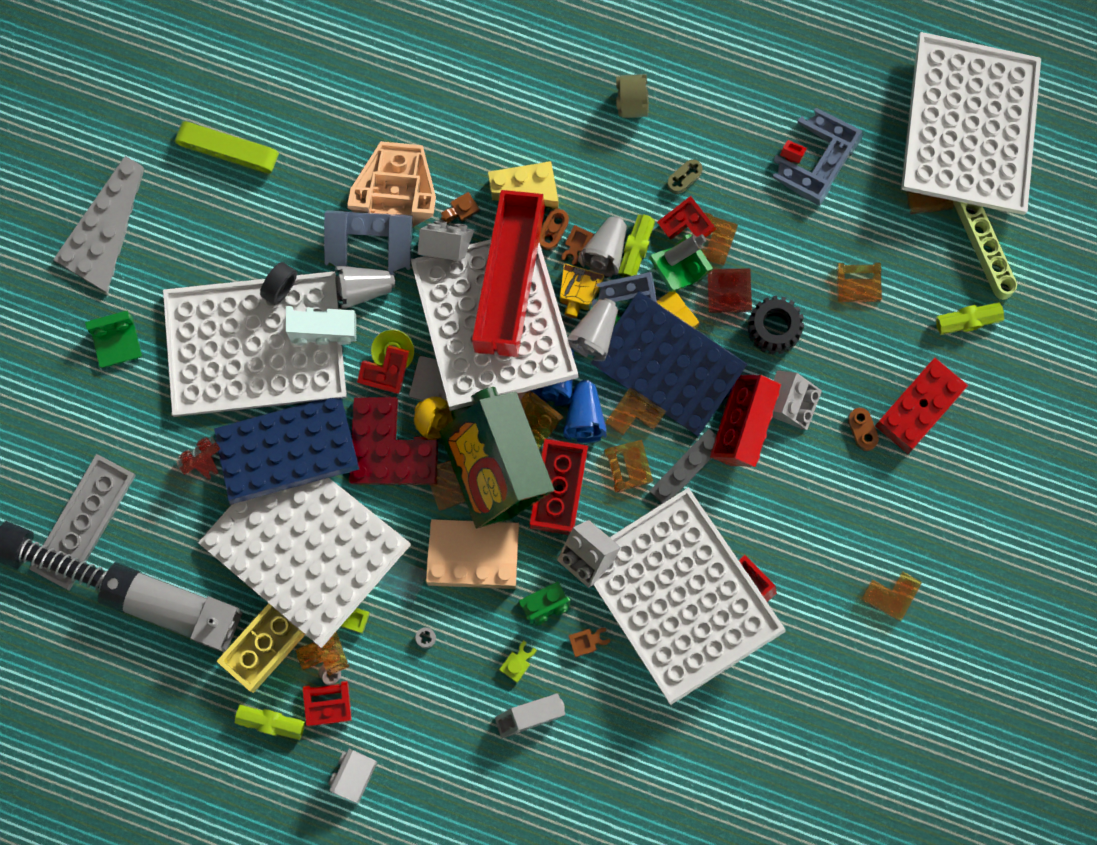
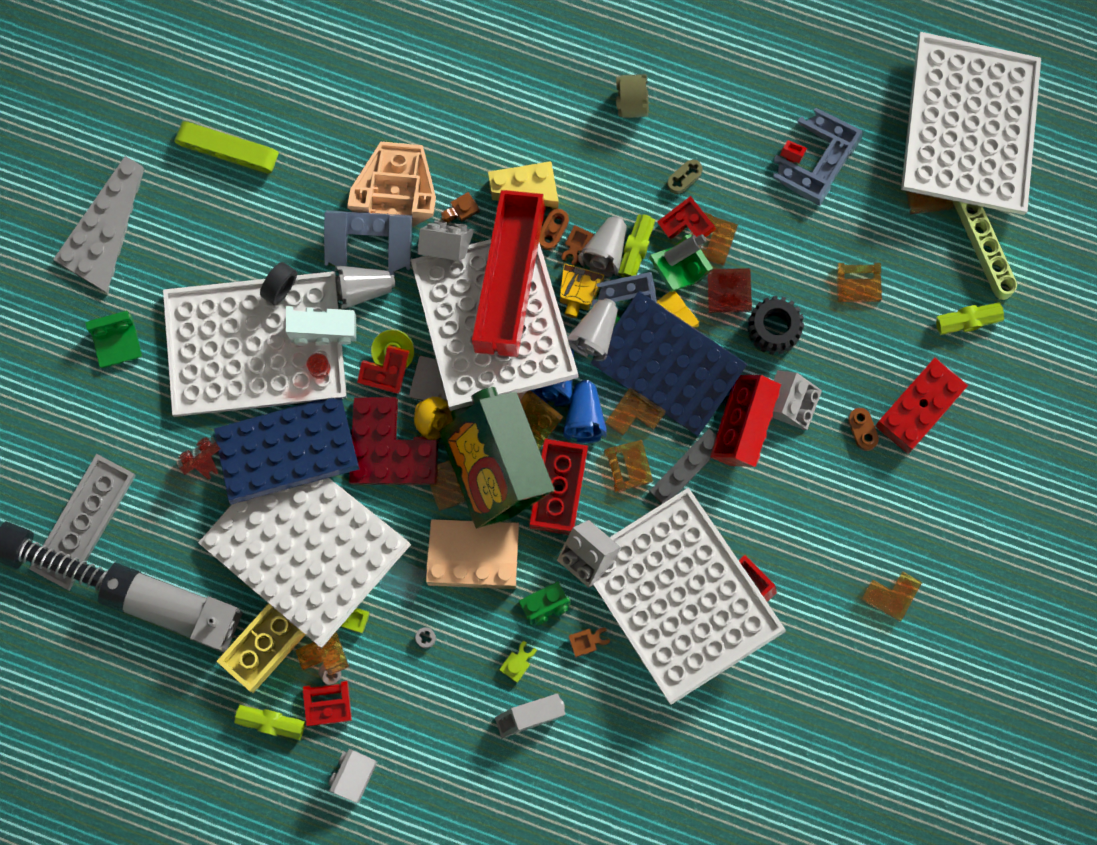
none -> clear red wheel [307,353,331,379]

